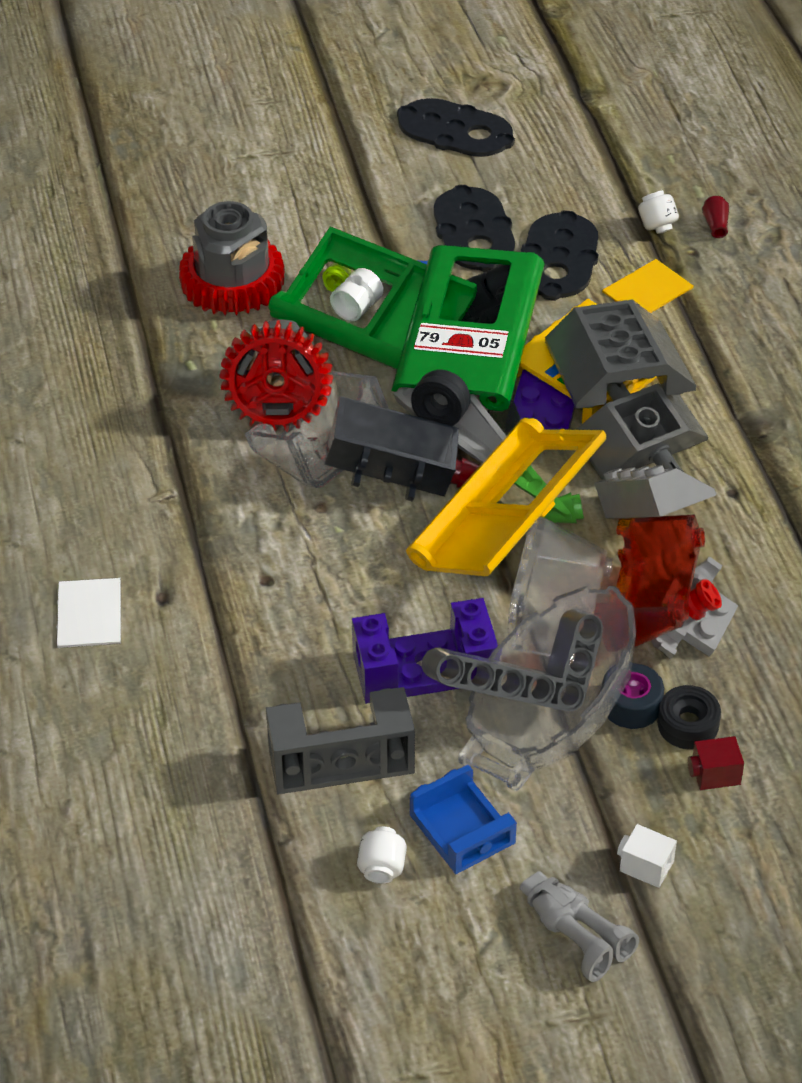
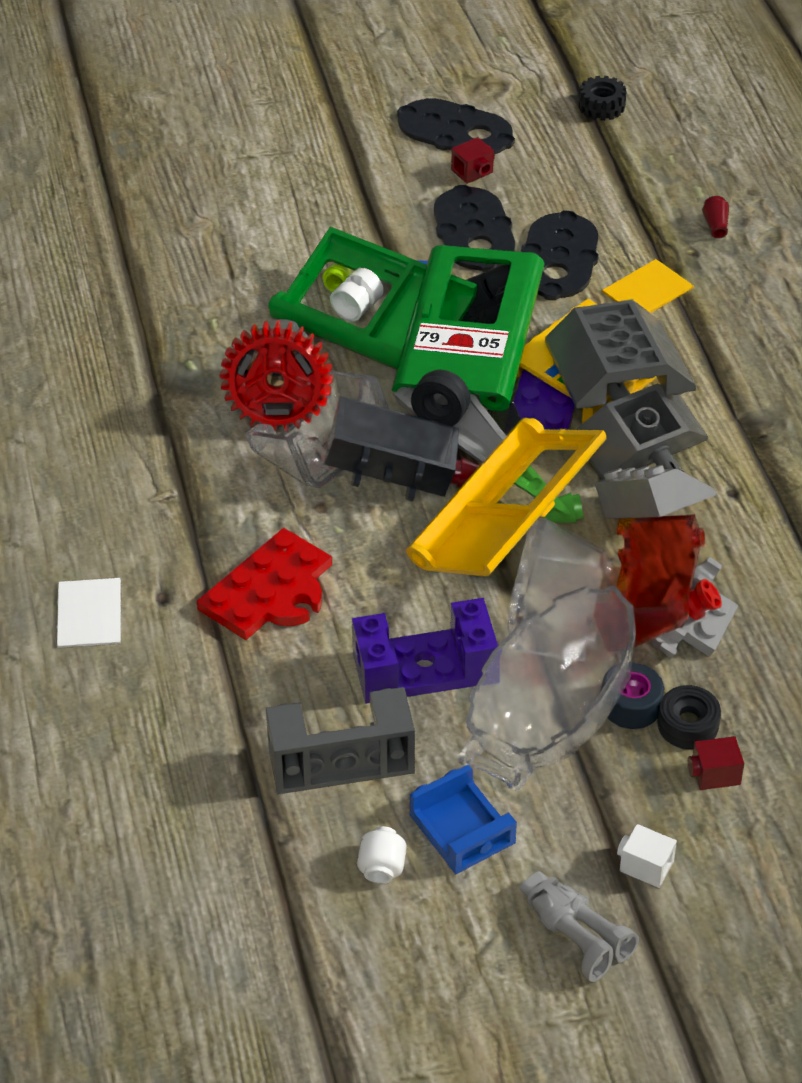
piece [179,201,285,316] -> none
dark grey beam [422,608,603,711] -> none
white head [638,190,679,234] -> none
none -> red plate [197,528,332,640]
none -> dark red brick [451,137,495,184]
none -> black tyre [579,75,627,121]

